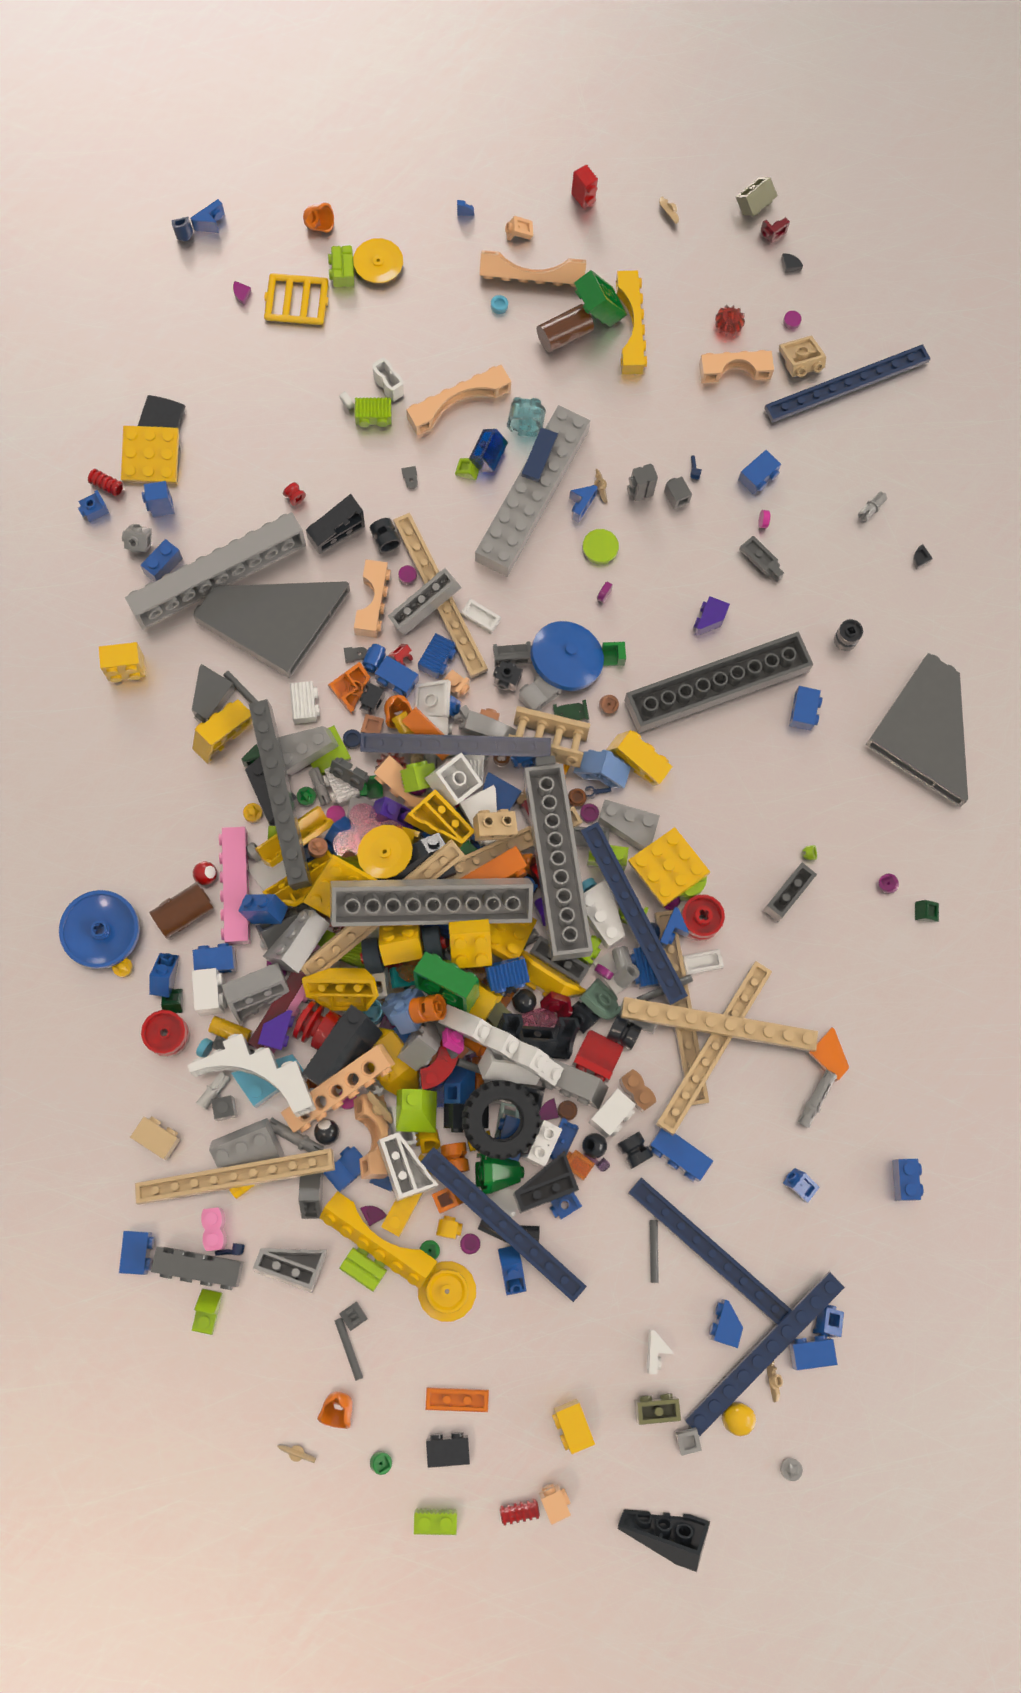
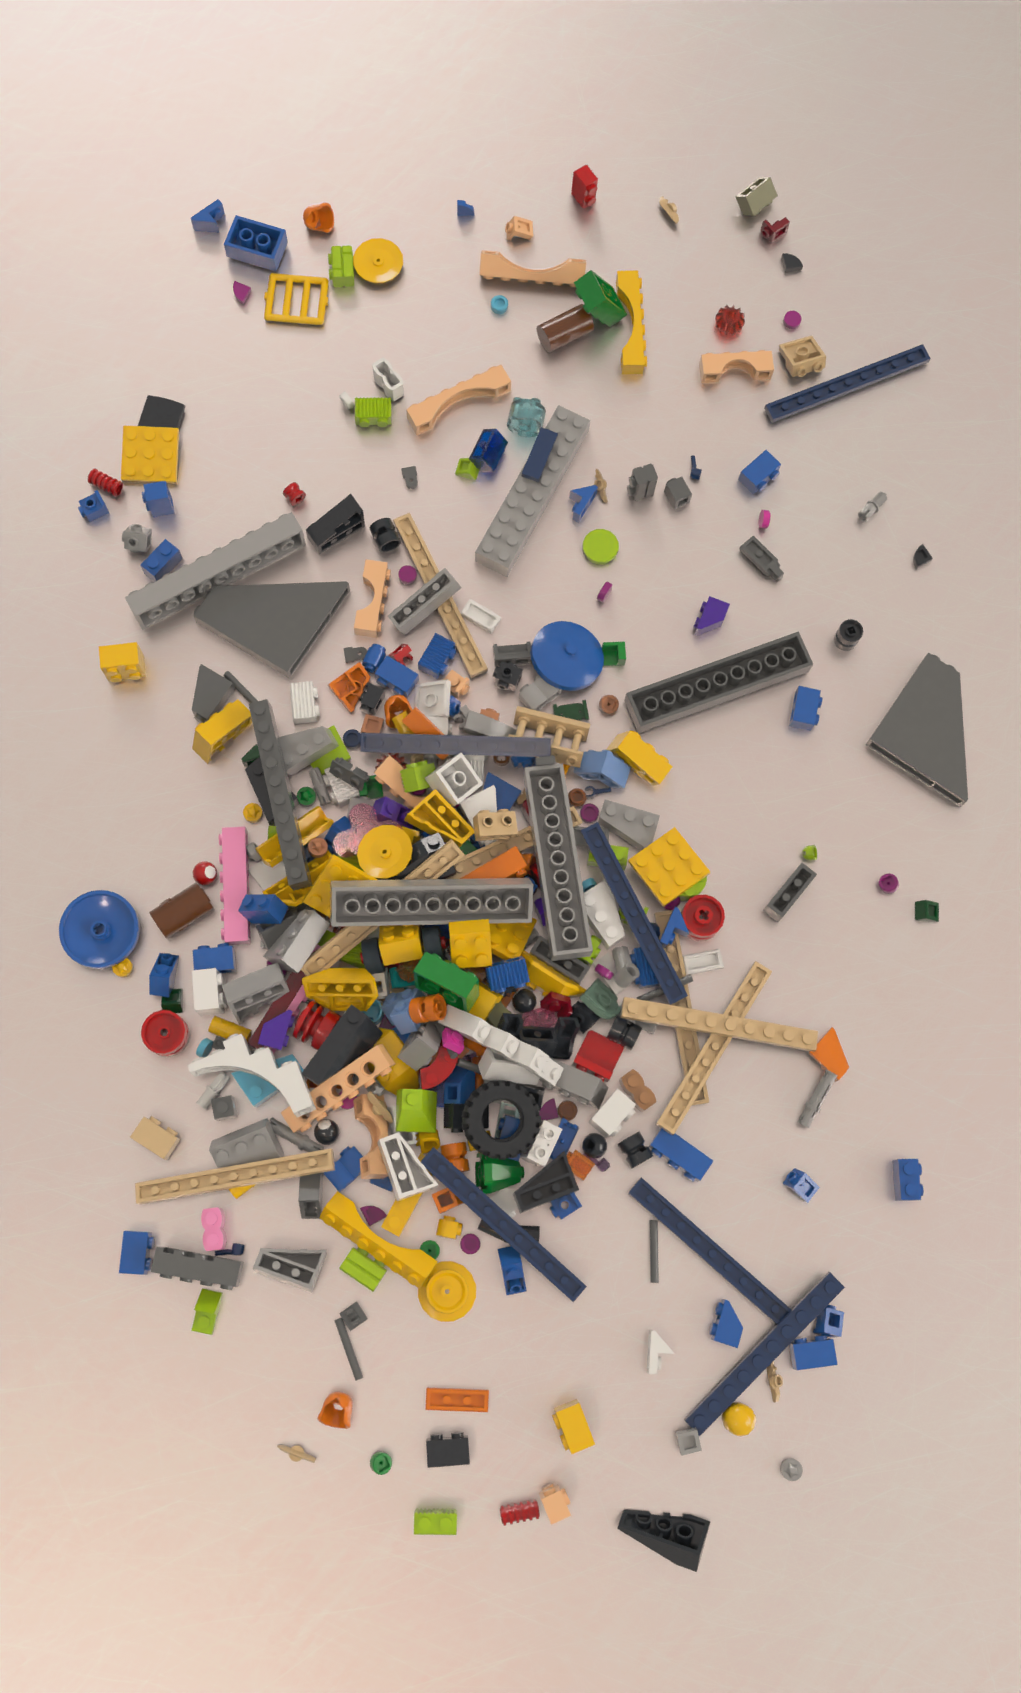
dark blue plate [171,216,193,241] -> none
dark pink tile [326,805,346,822] -> none
olive brick [635,1393,681,1425] -> none
none -> blue brick [224,215,288,271]

